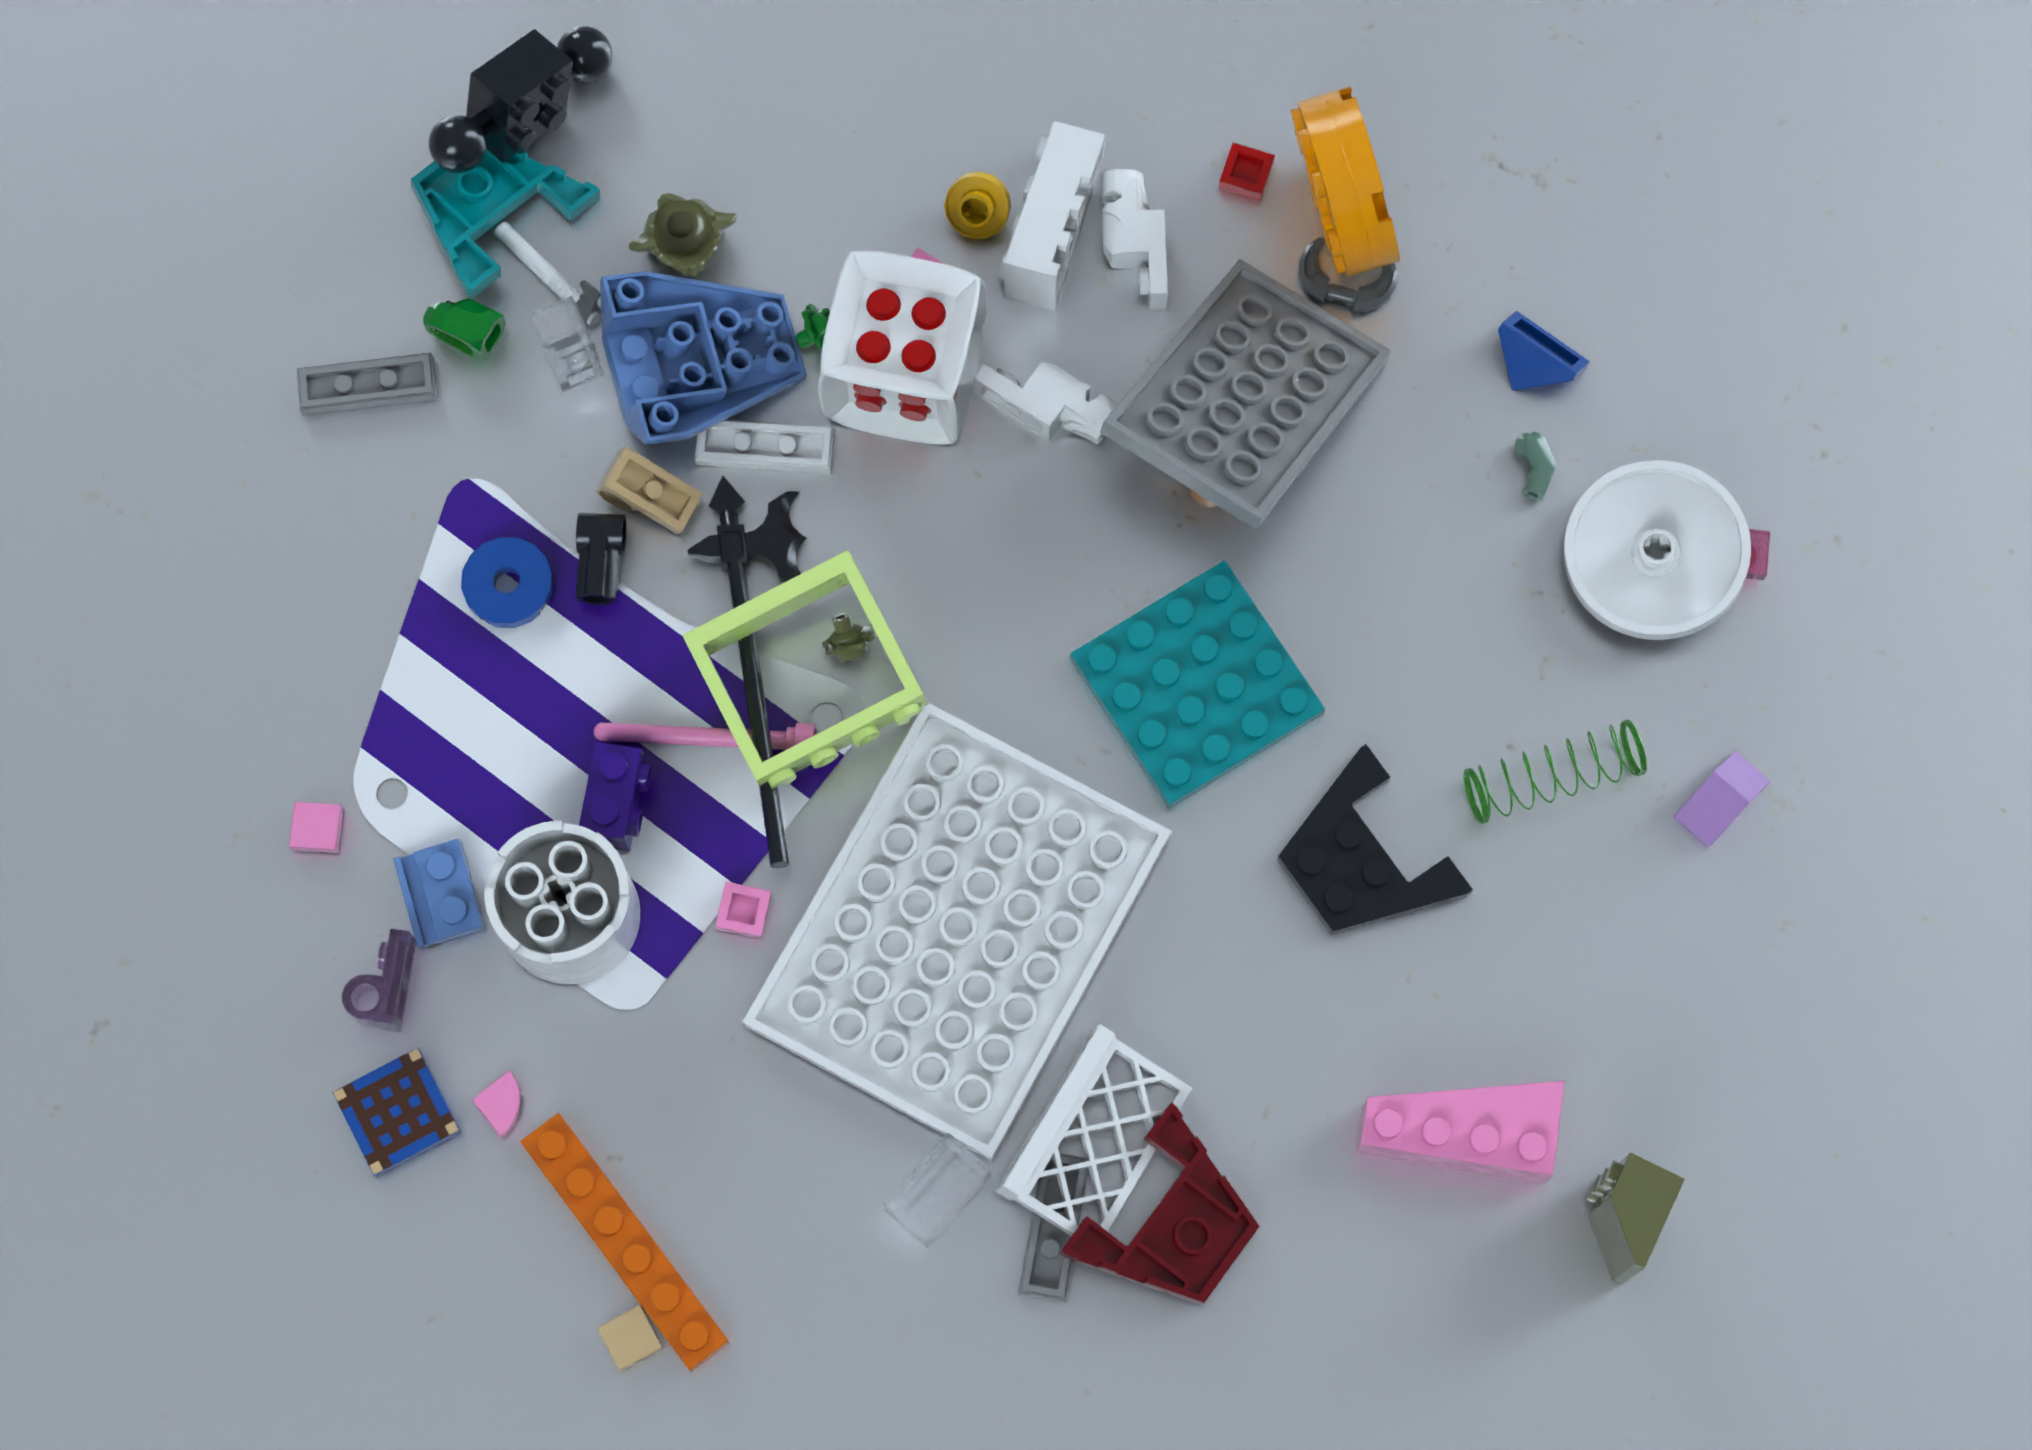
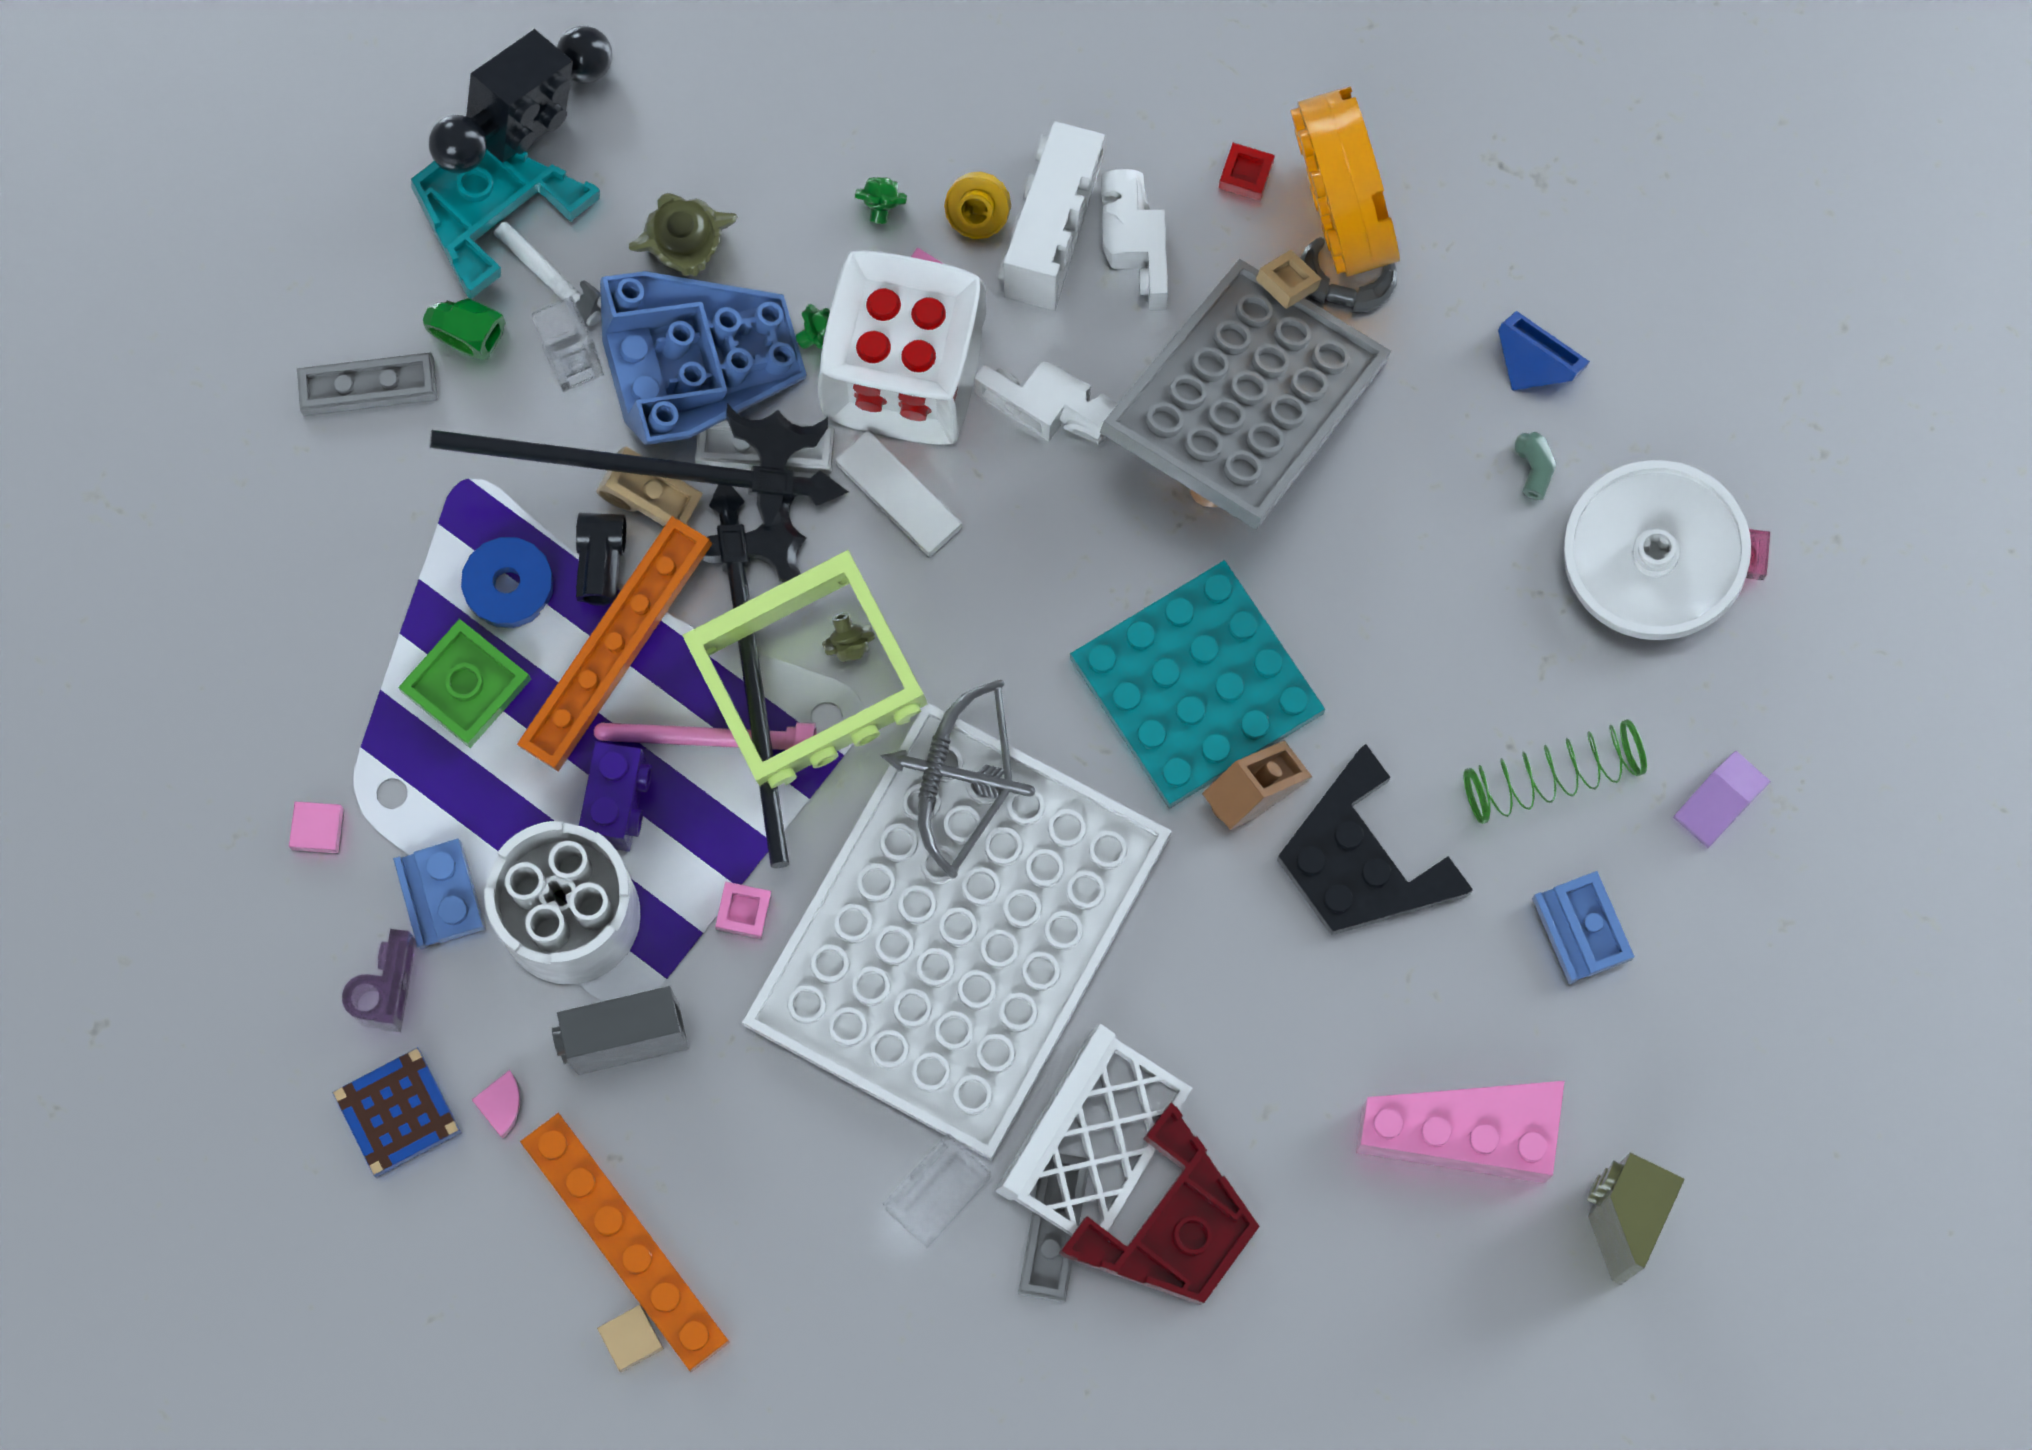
none -> bright green plate [398,619,531,748]
none -> black piece [429,403,849,528]
none -> orange plate [517,516,712,772]
none -> dark grey brick [552,986,689,1075]
none -> white tile [835,430,962,558]
none -> green plant [855,177,907,224]
none -> flat silver piece [880,680,1036,879]
none -> medium nougat slope [1202,740,1312,830]
none -> tan tile [1256,250,1322,309]
none -> medium blue plate [1532,871,1635,984]

